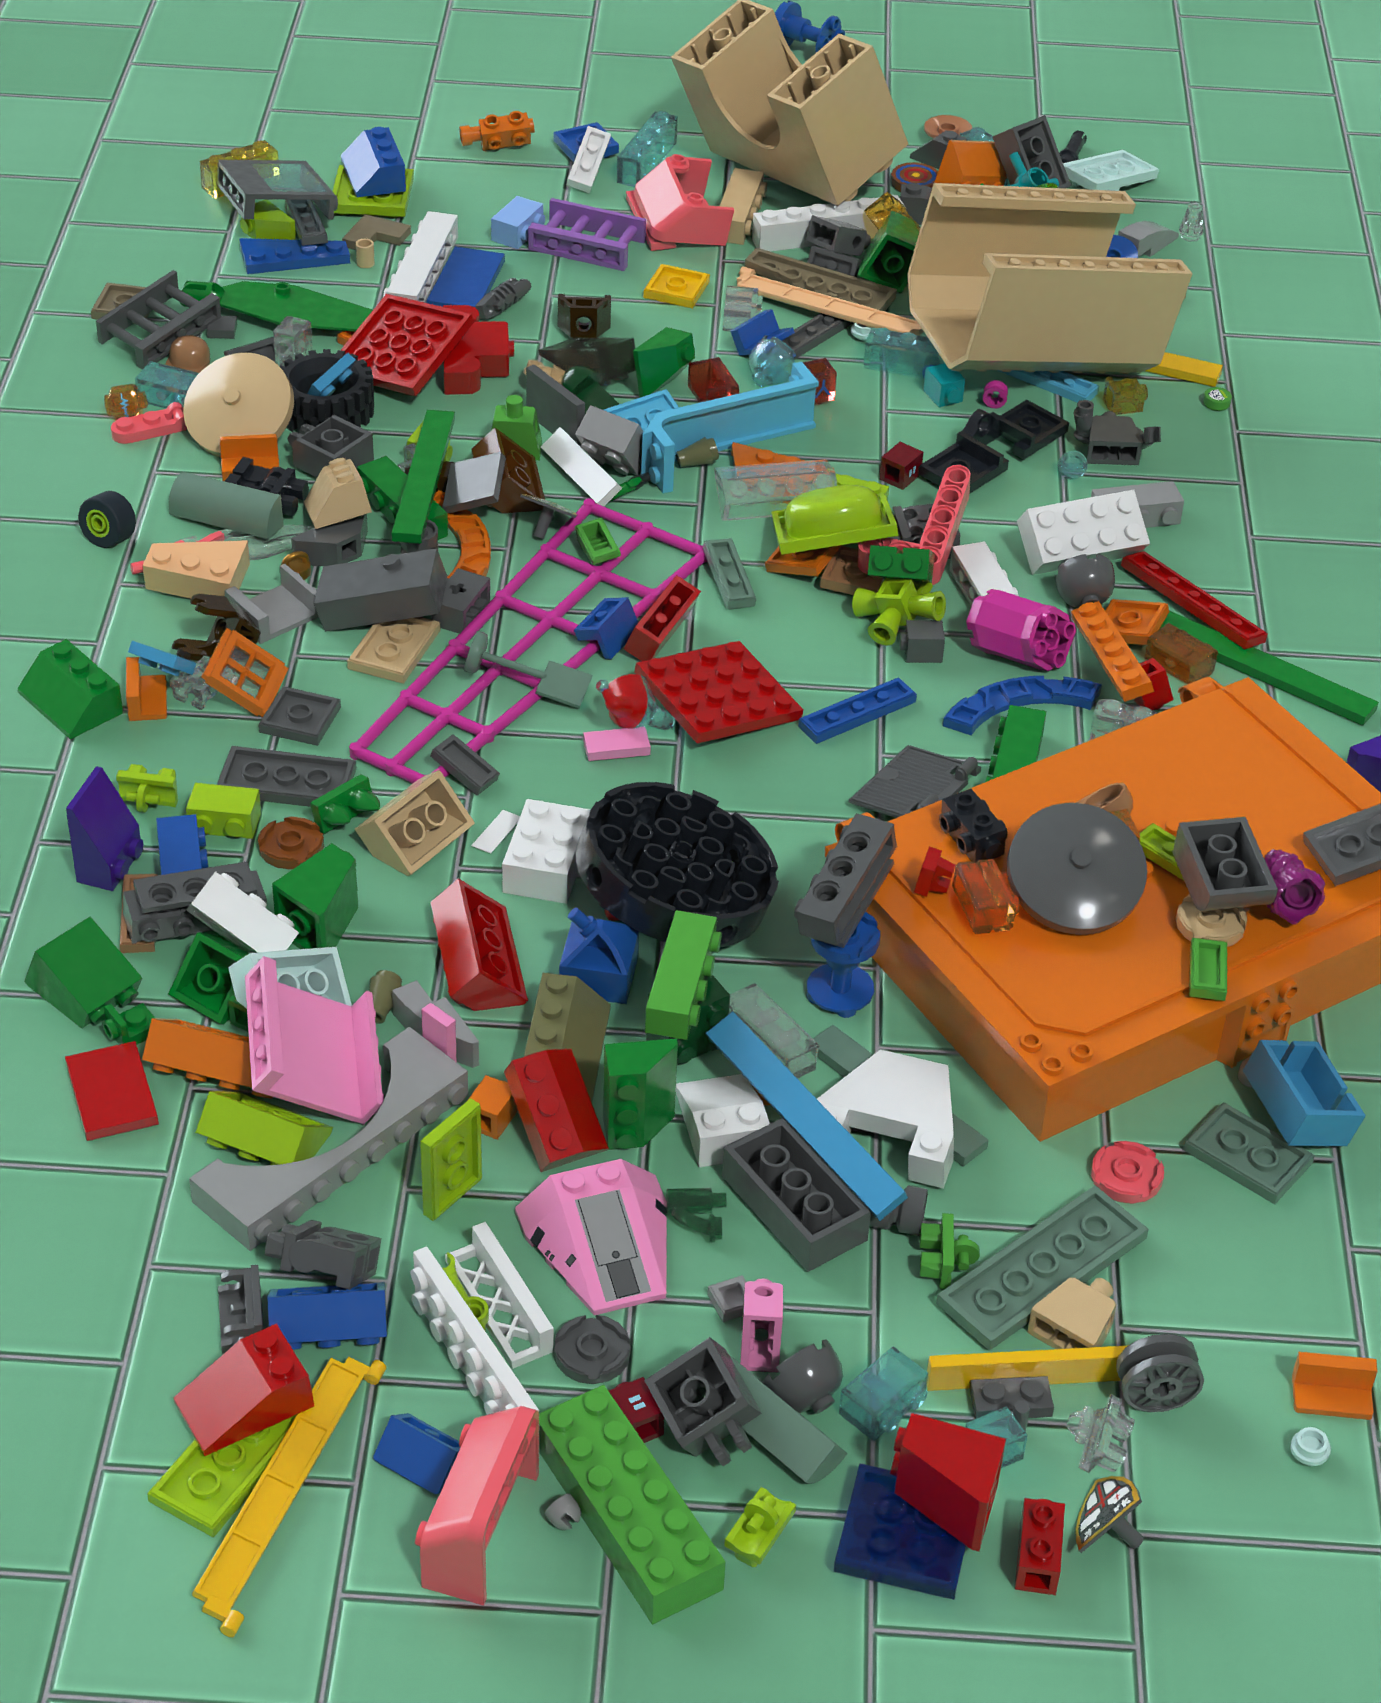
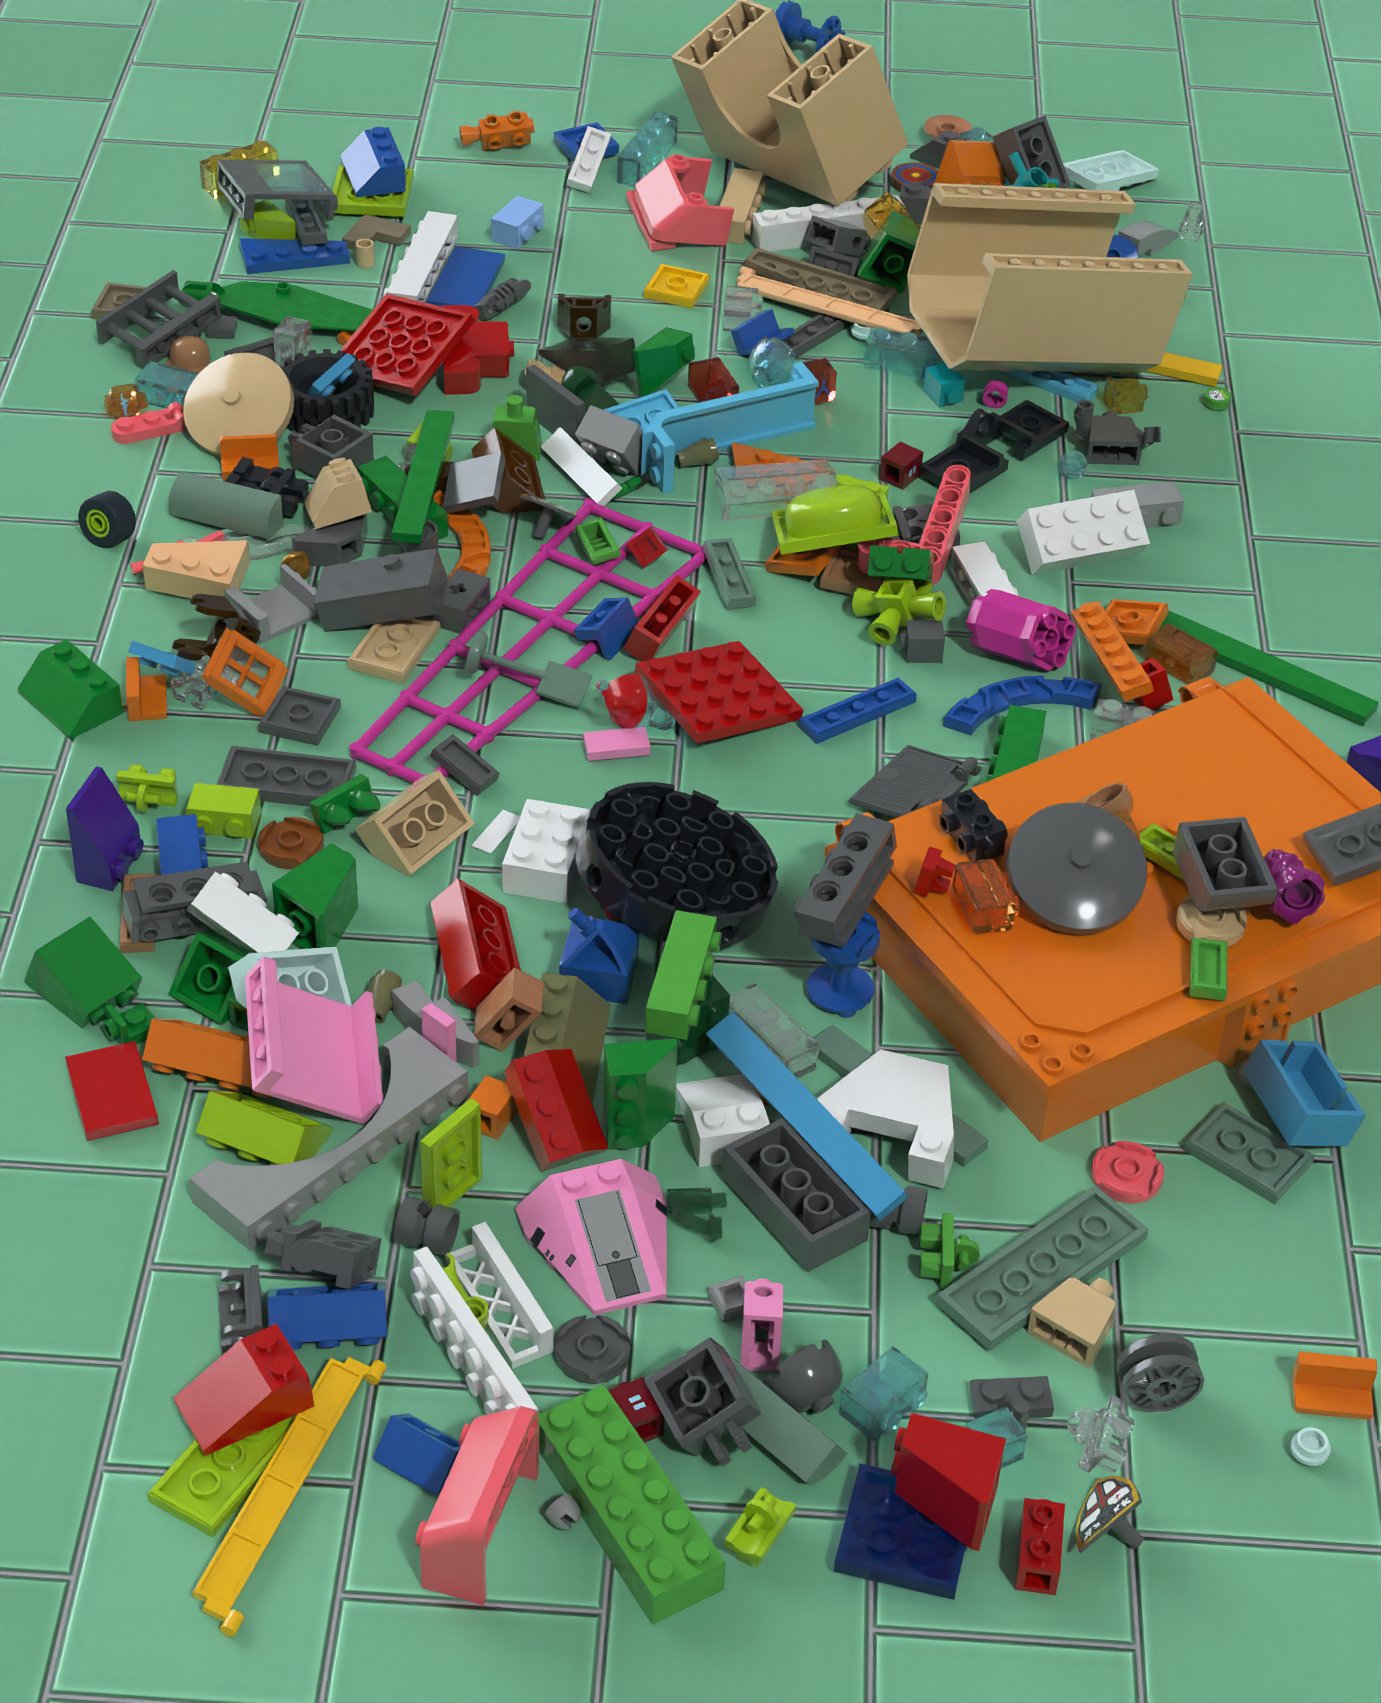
medium lavender fence [528,198,646,271] -> none
yellow tile [926,1345,1129,1391] -> none
dark grey cylinder [1055,554,1115,608] -> none
black pin [1059,130,1087,163] -> none
red tile [1121,551,1268,649] -> none
none -> dark grey wheel [393,1196,460,1256]
none -> nougat brick [474,968,544,1051]
none -> red tile [626,526,668,568]

